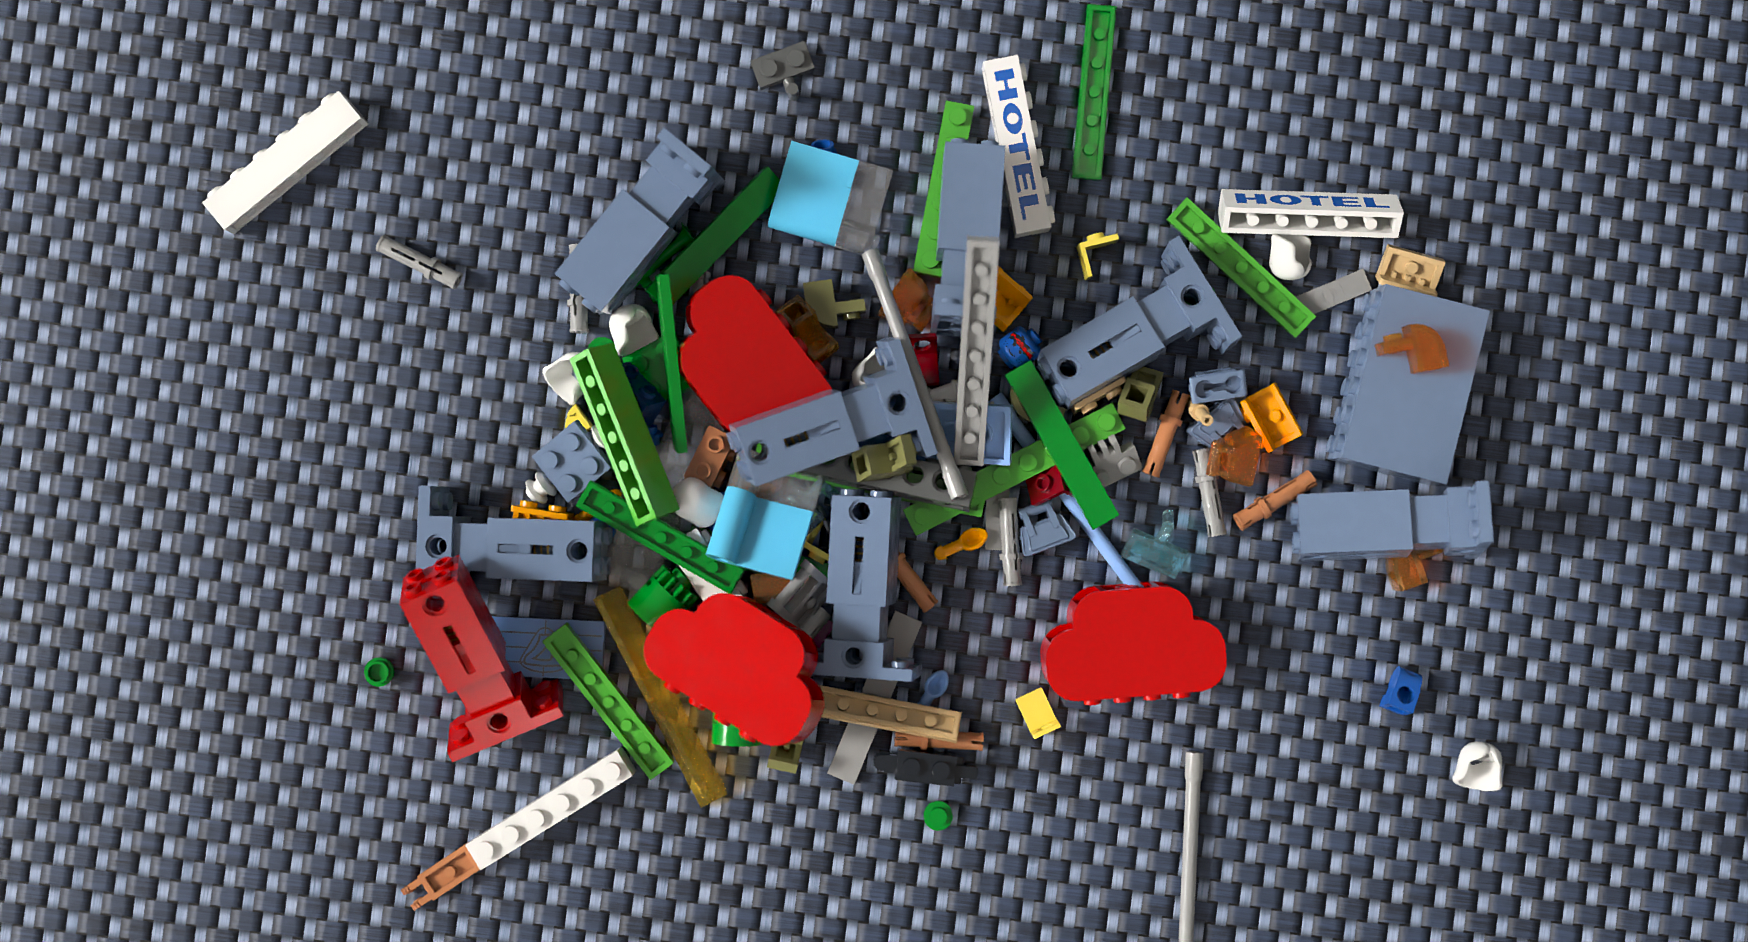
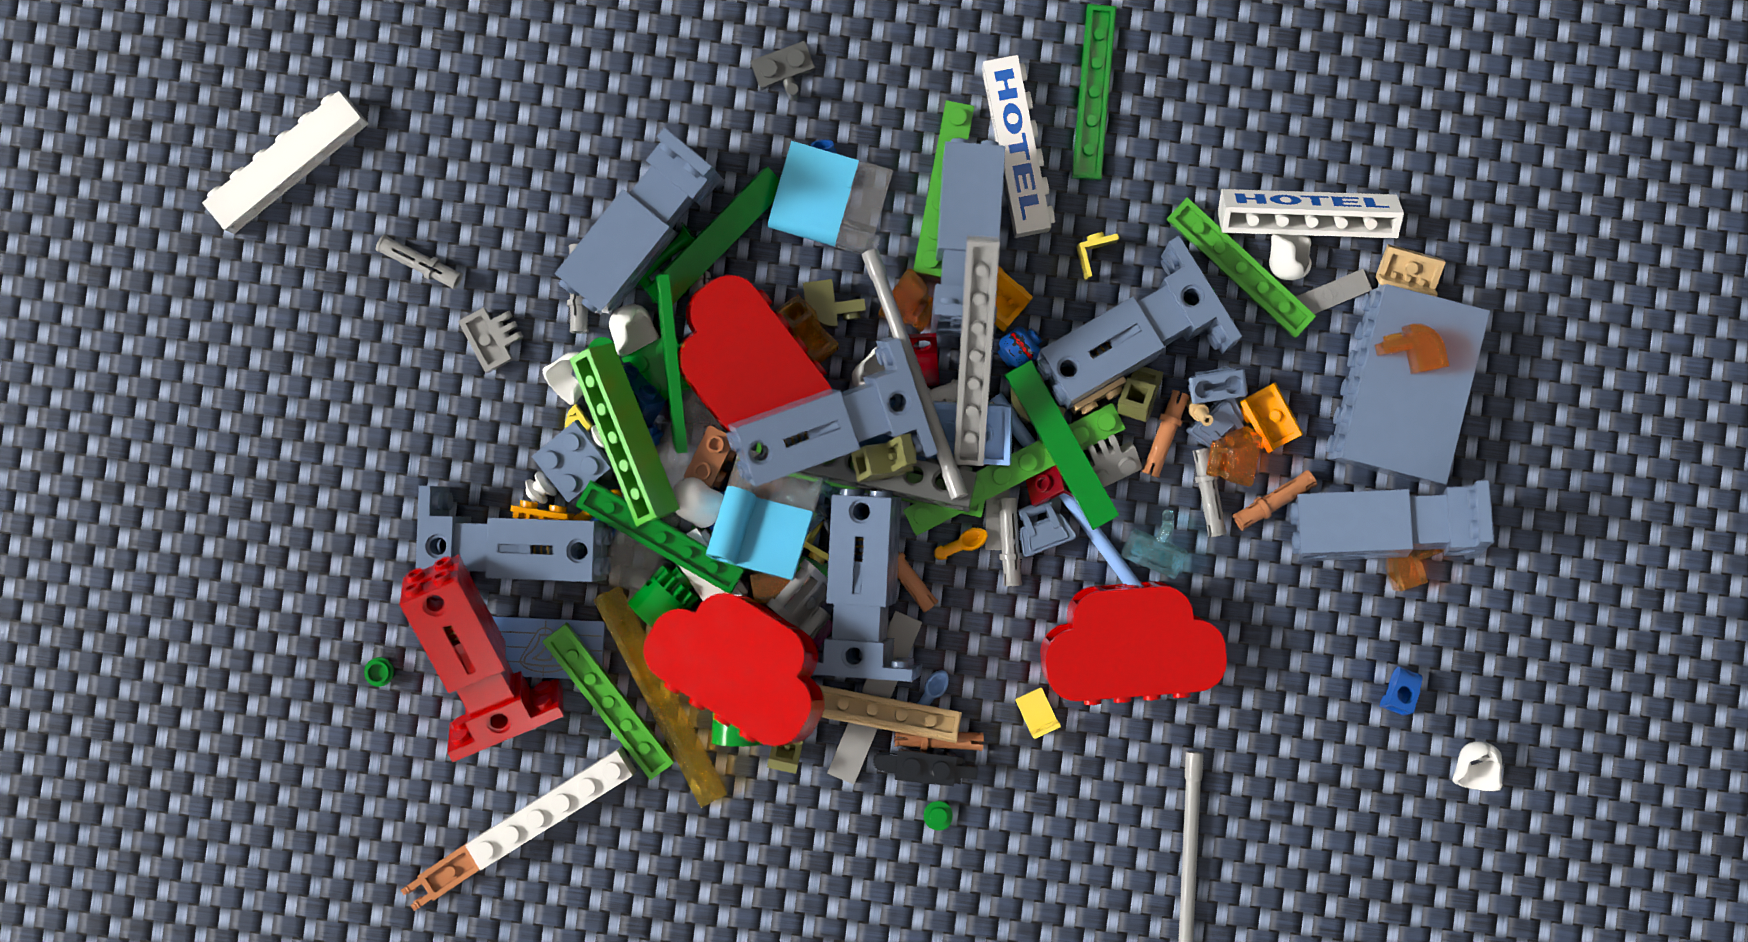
none -> light grey hinge [458,307,523,373]

